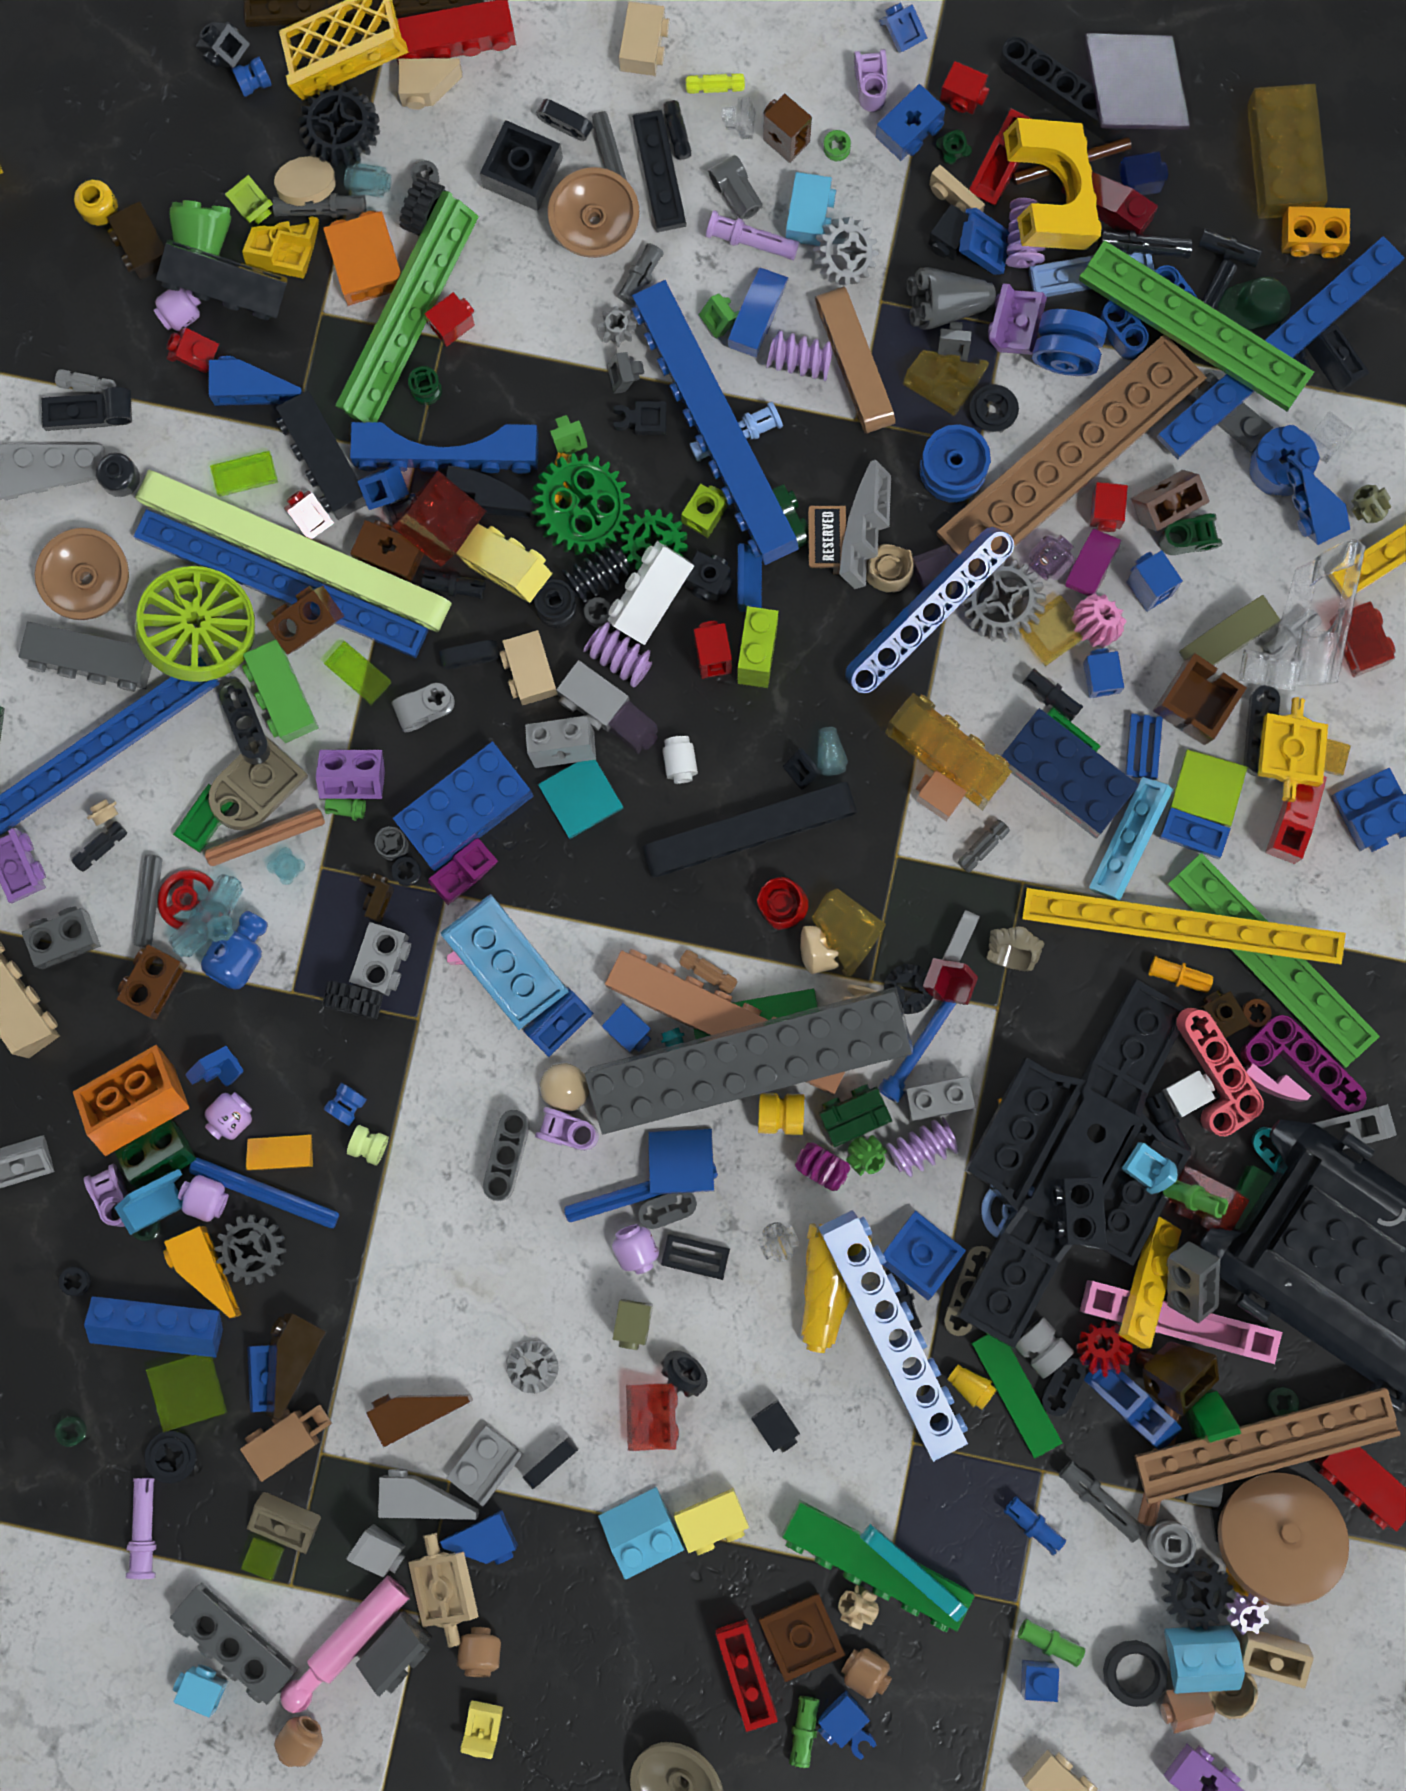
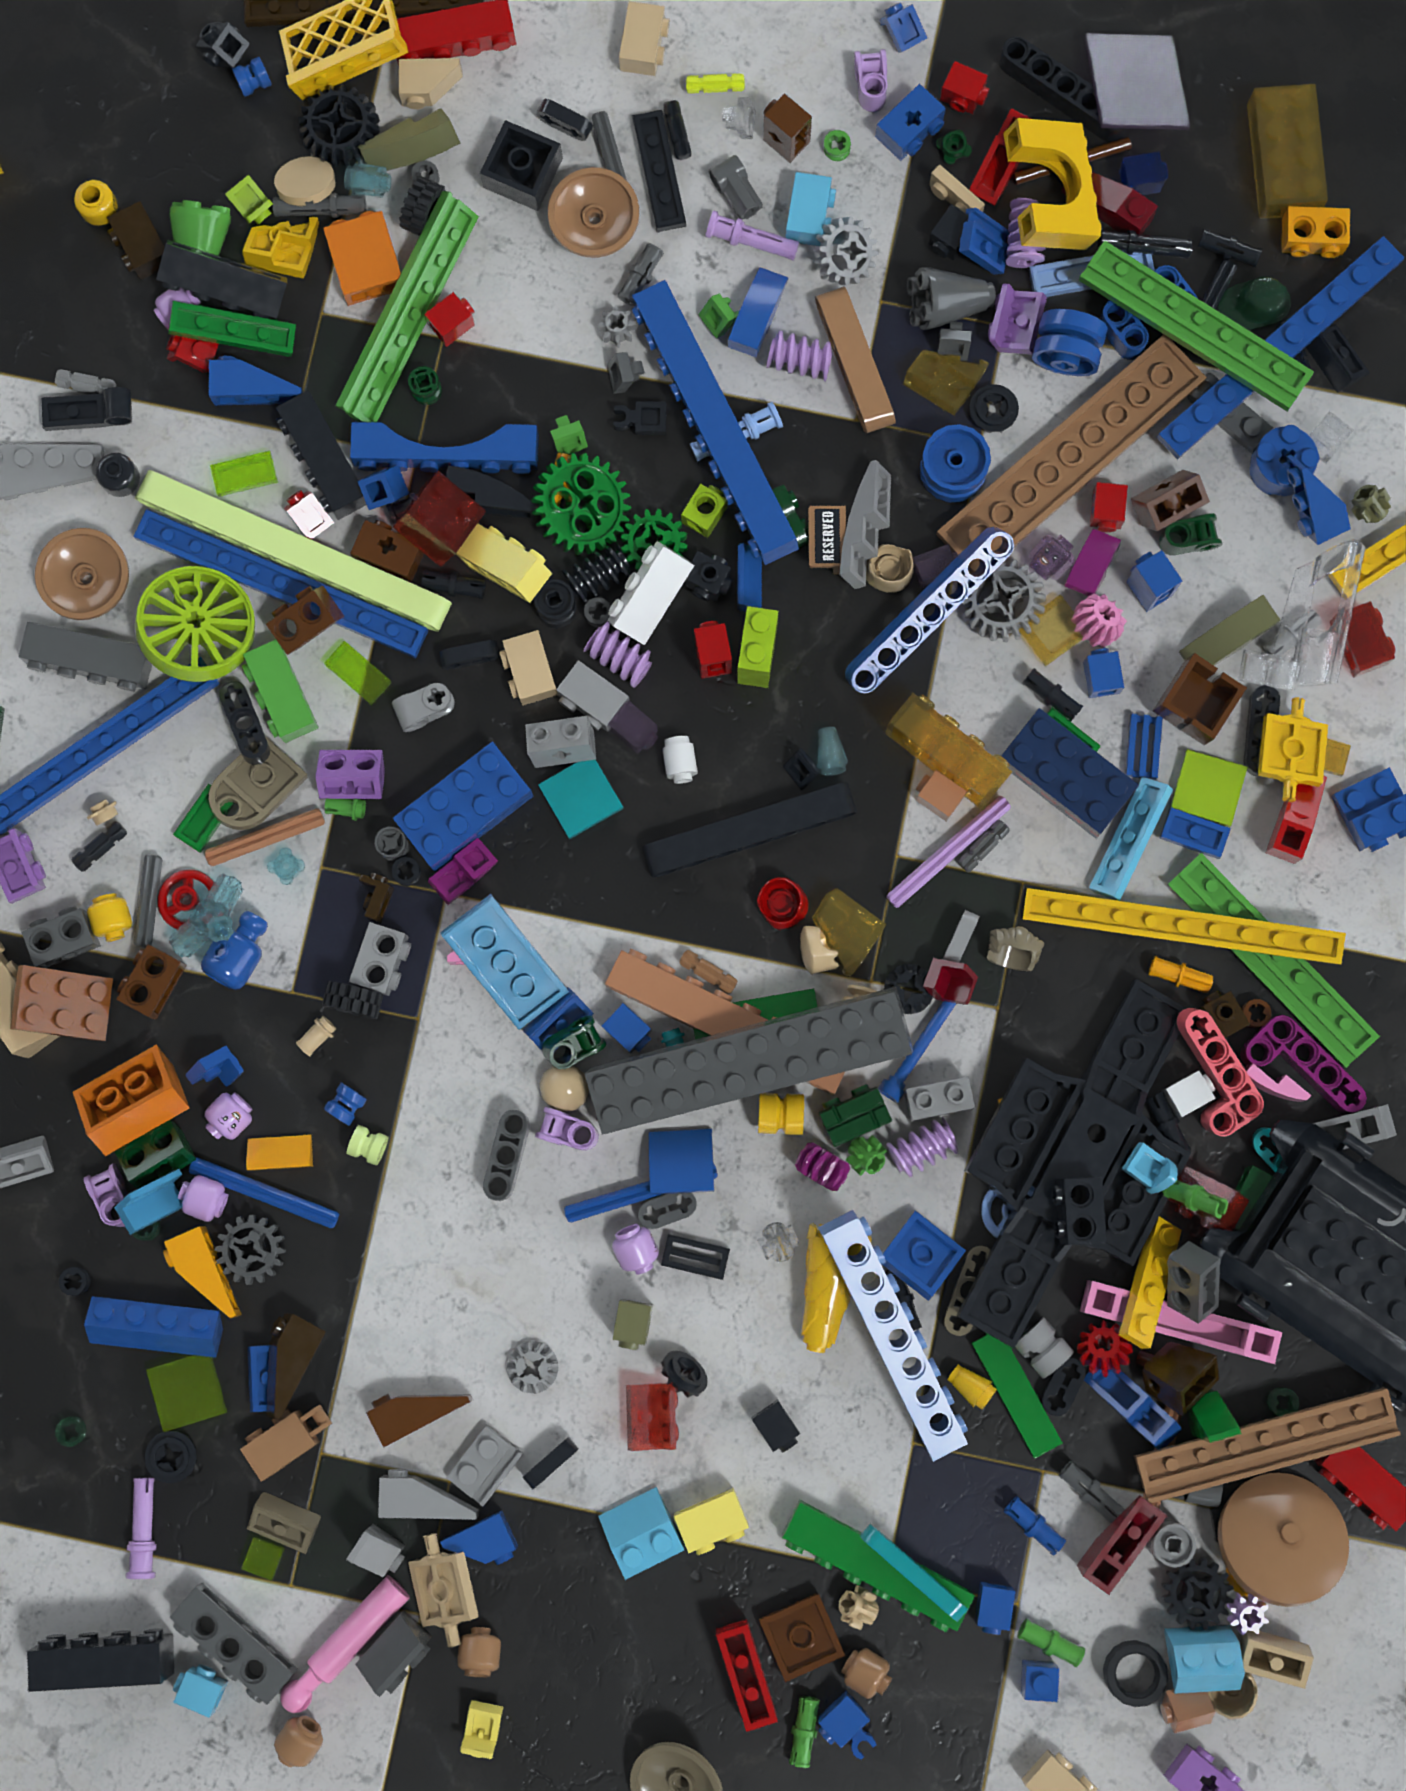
none -> dark orange plate [10,965,113,1041]
none -> black brick [27,1629,175,1692]
none -> yellow head [87,893,132,942]
none -> green plate [168,301,296,357]
none -> tan pin [296,1016,336,1056]
none -> olive slope [358,108,460,173]
none -> dark green piece [542,1015,607,1069]
none -> lavender axle [887,796,1011,908]
none -> blue brick [974,1582,1015,1635]
none -> dark red slope [1077,1495,1167,1595]

